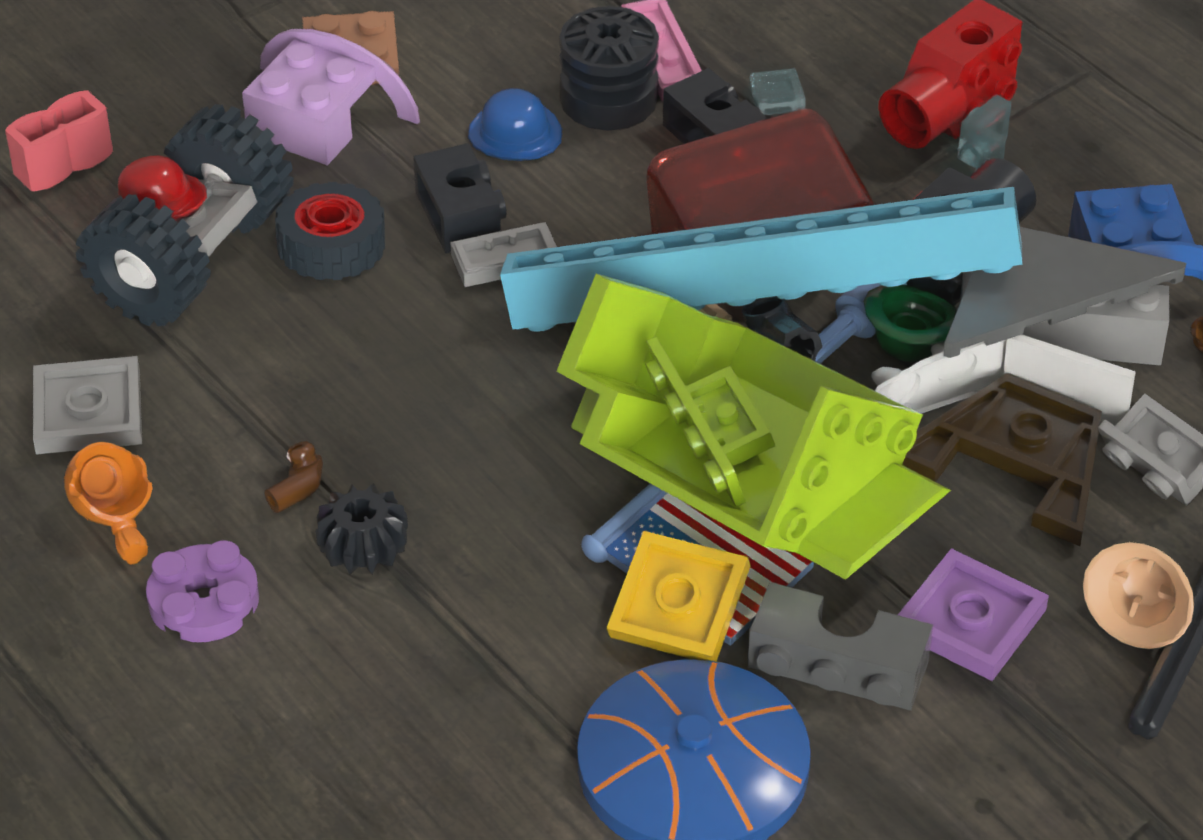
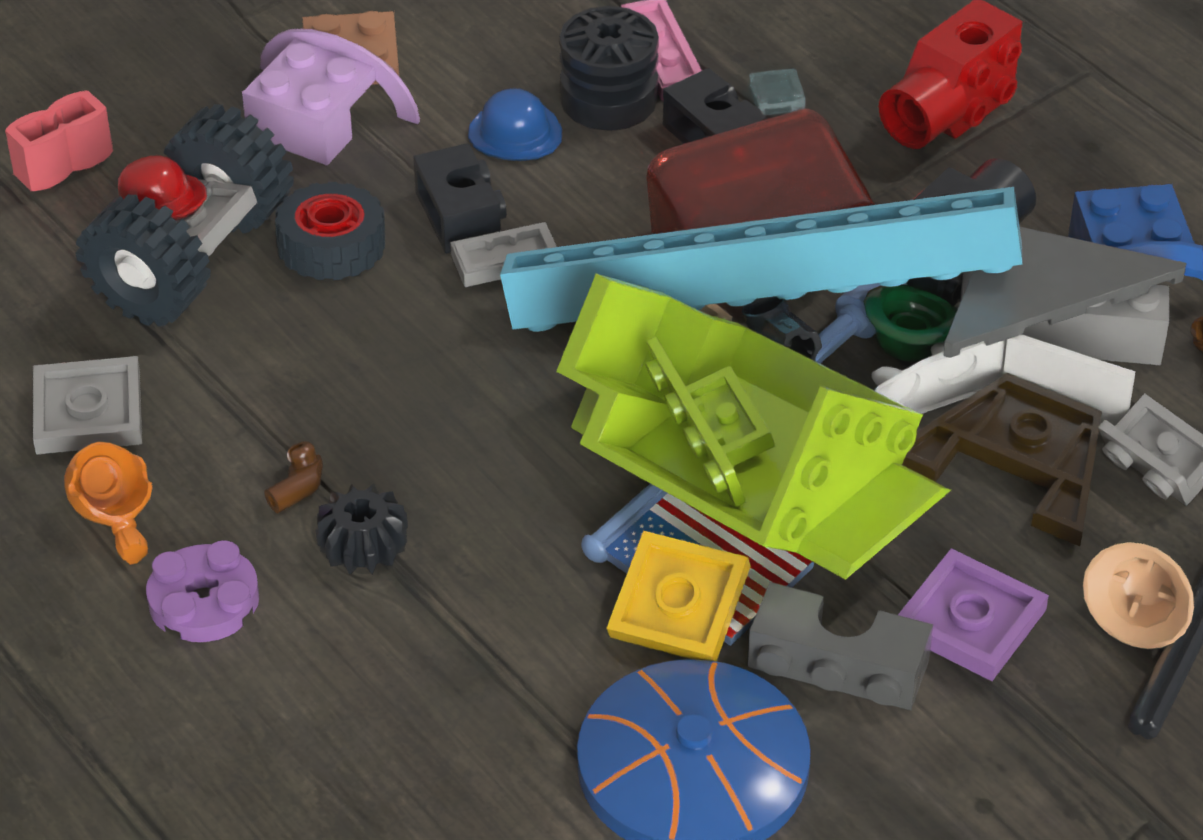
clear light blue bracket [958,94,1012,169] -> none

